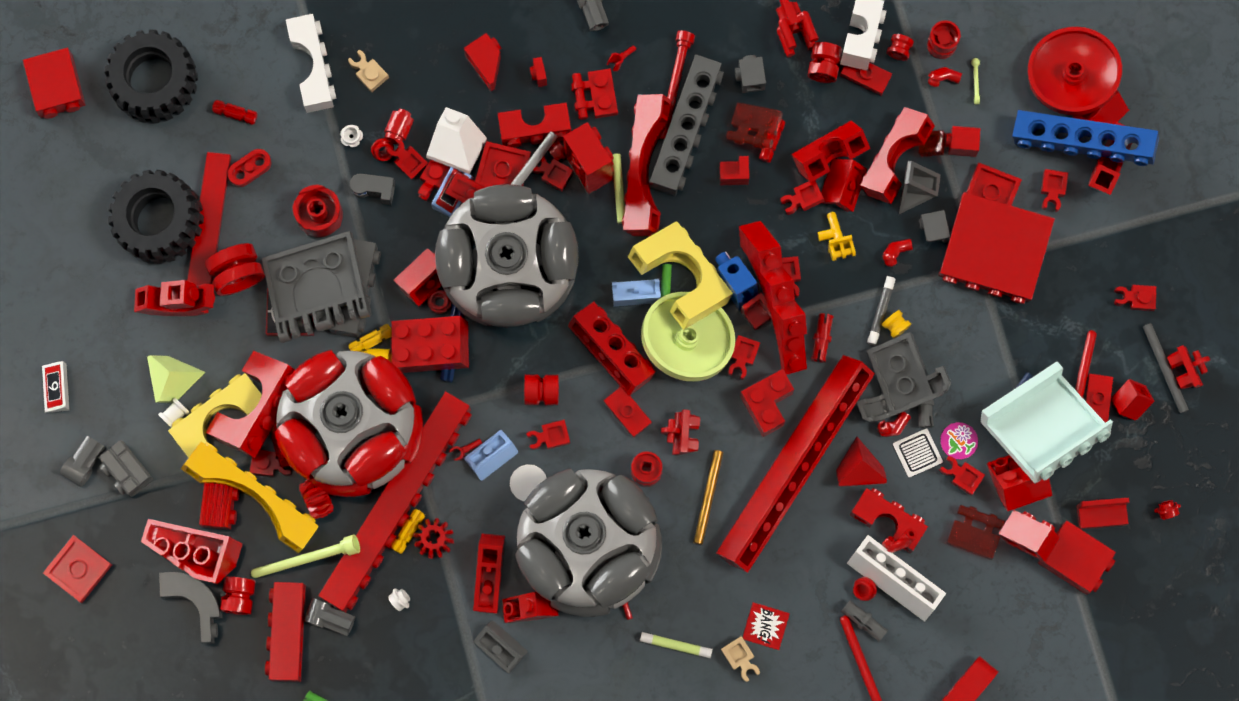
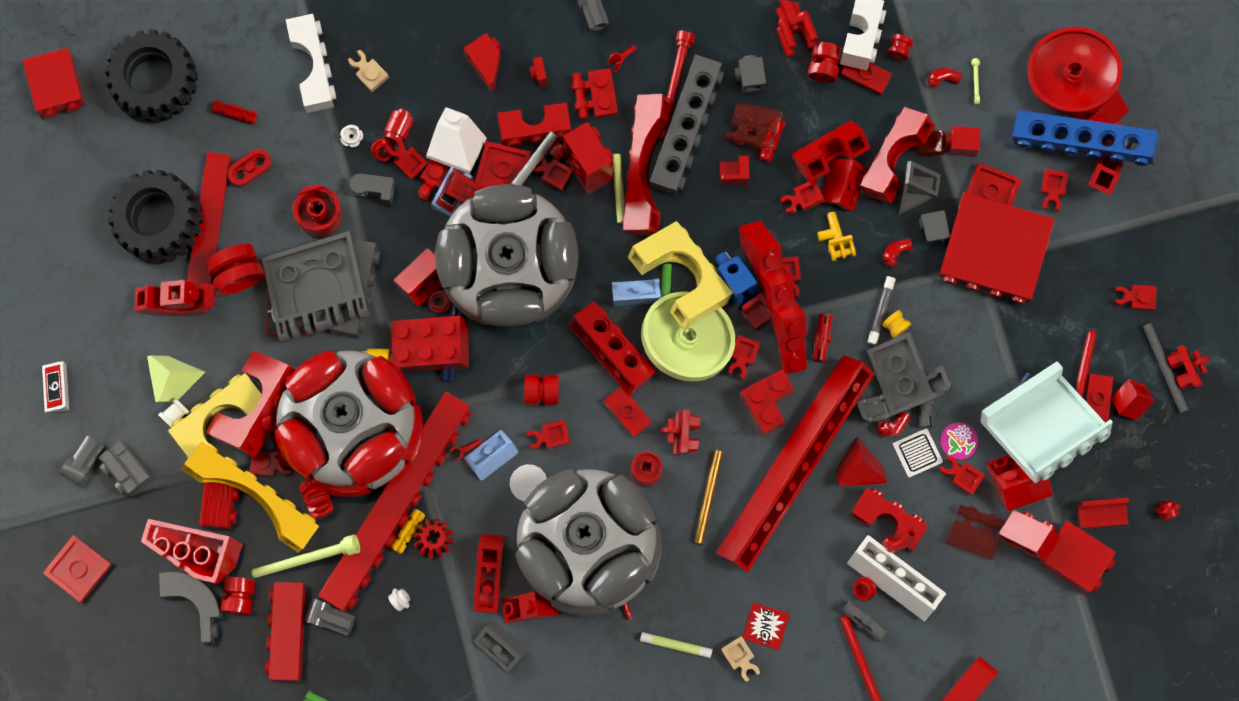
yellow axle [348,324,392,352] -> none
red wheel [927,20,961,59] -> none

